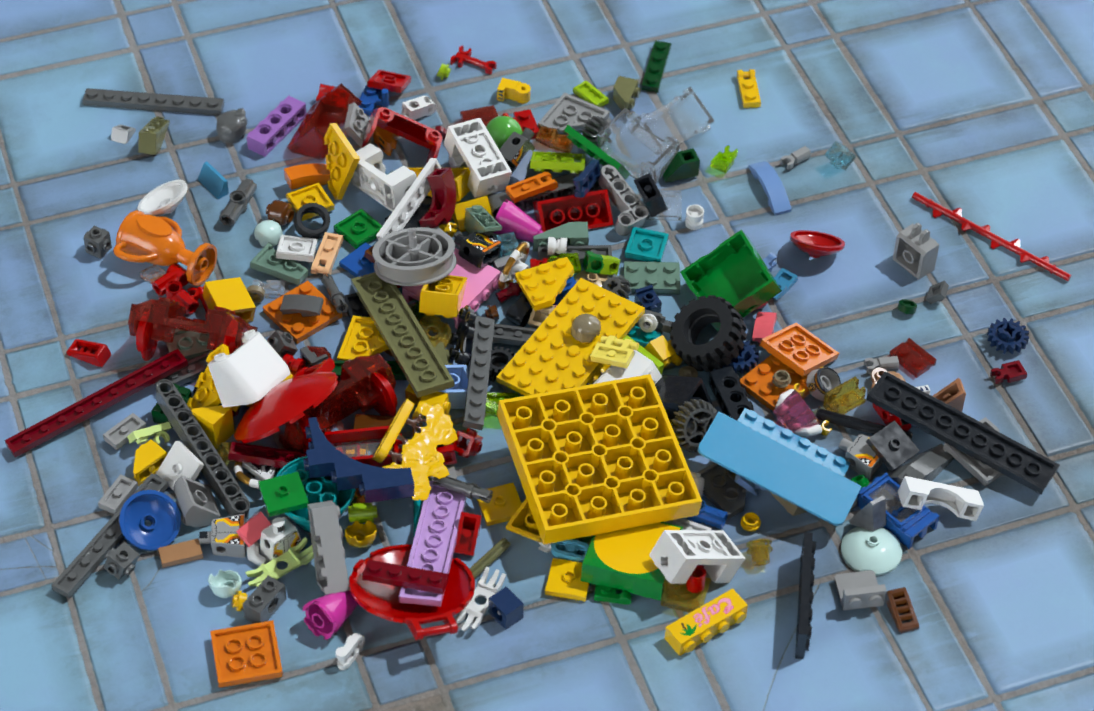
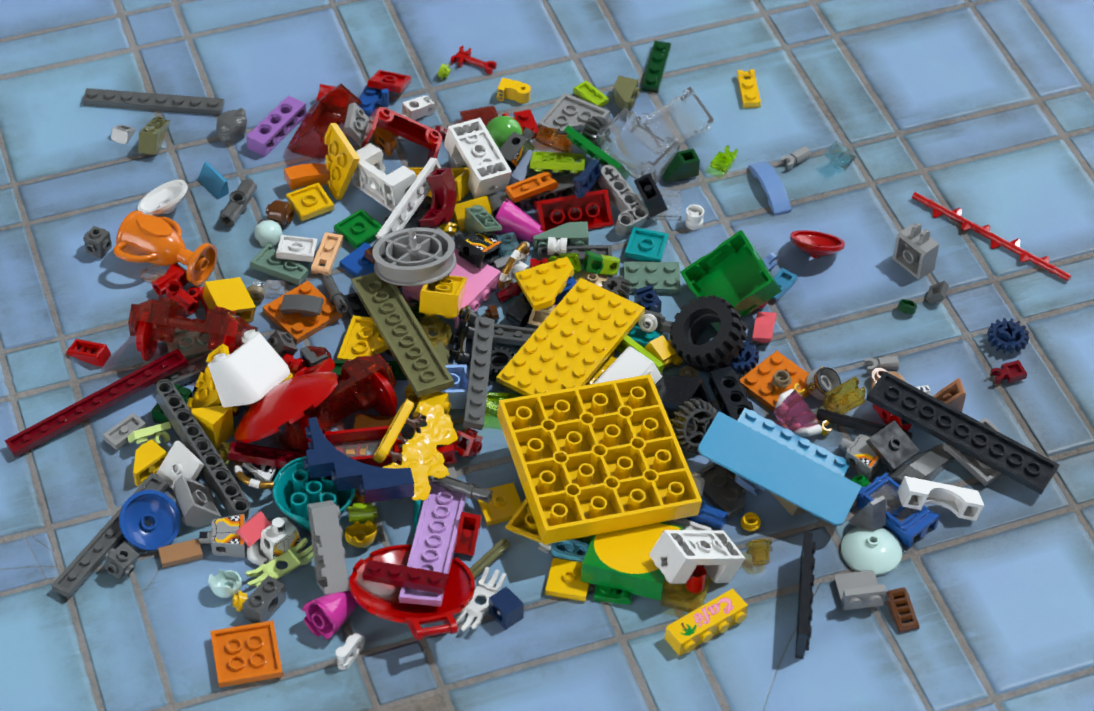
light grey plate [98,475,138,514] -> none
green plate [258,472,309,517] -> none
black tyre [295,203,330,239] -> none
dark tan hair [571,313,601,343] -> none
light yellow plate [590,335,639,369] -> none
orange plate [760,322,839,377] -> none
clear red plate [889,338,937,378] -> none

